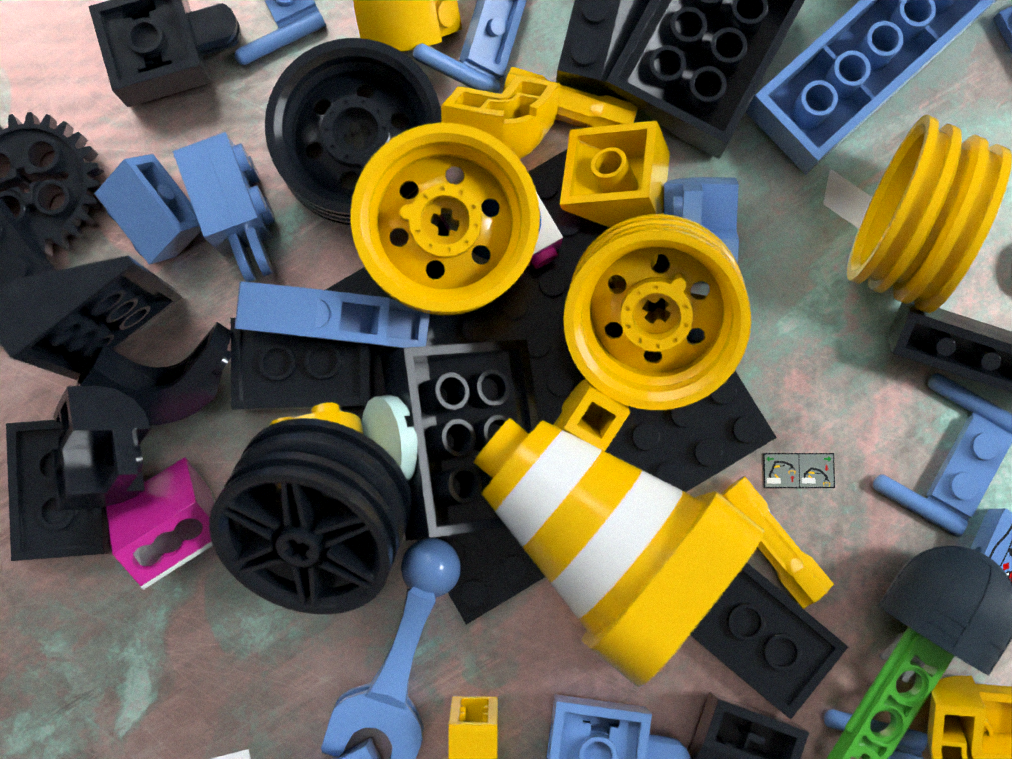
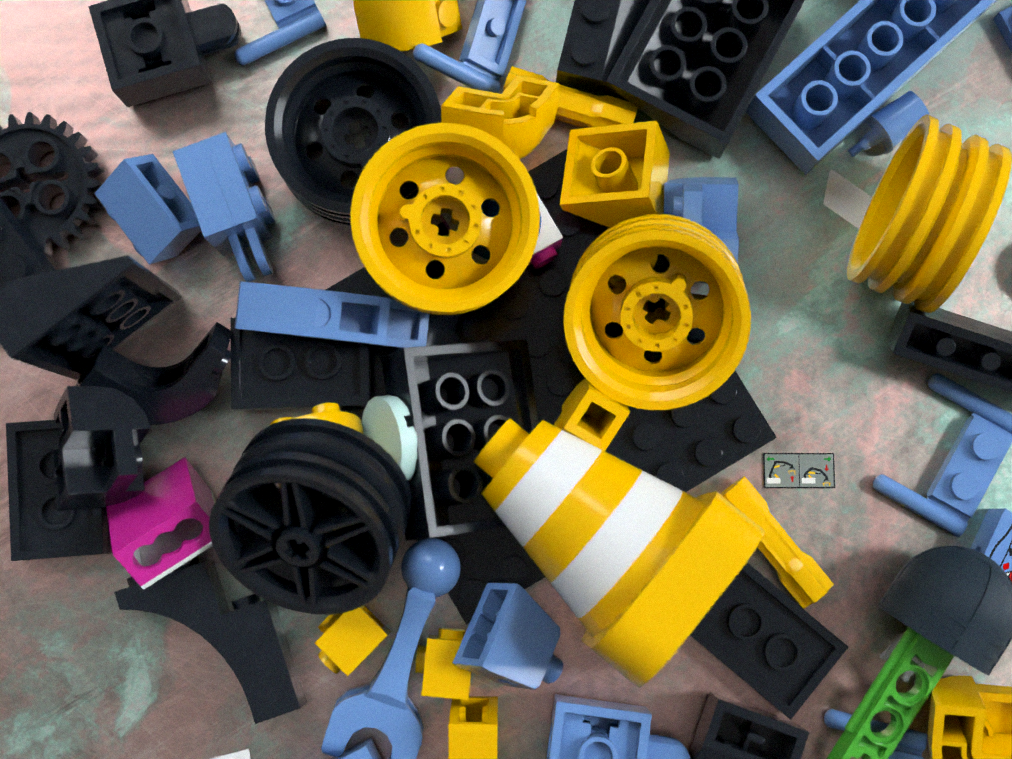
none -> black arch [114,555,307,724]
none -> yellow brick [315,605,392,676]
none -> yellow brick [415,628,472,700]
none -> medium blue torso [452,583,563,690]
none -> medium blue piece [848,91,930,157]

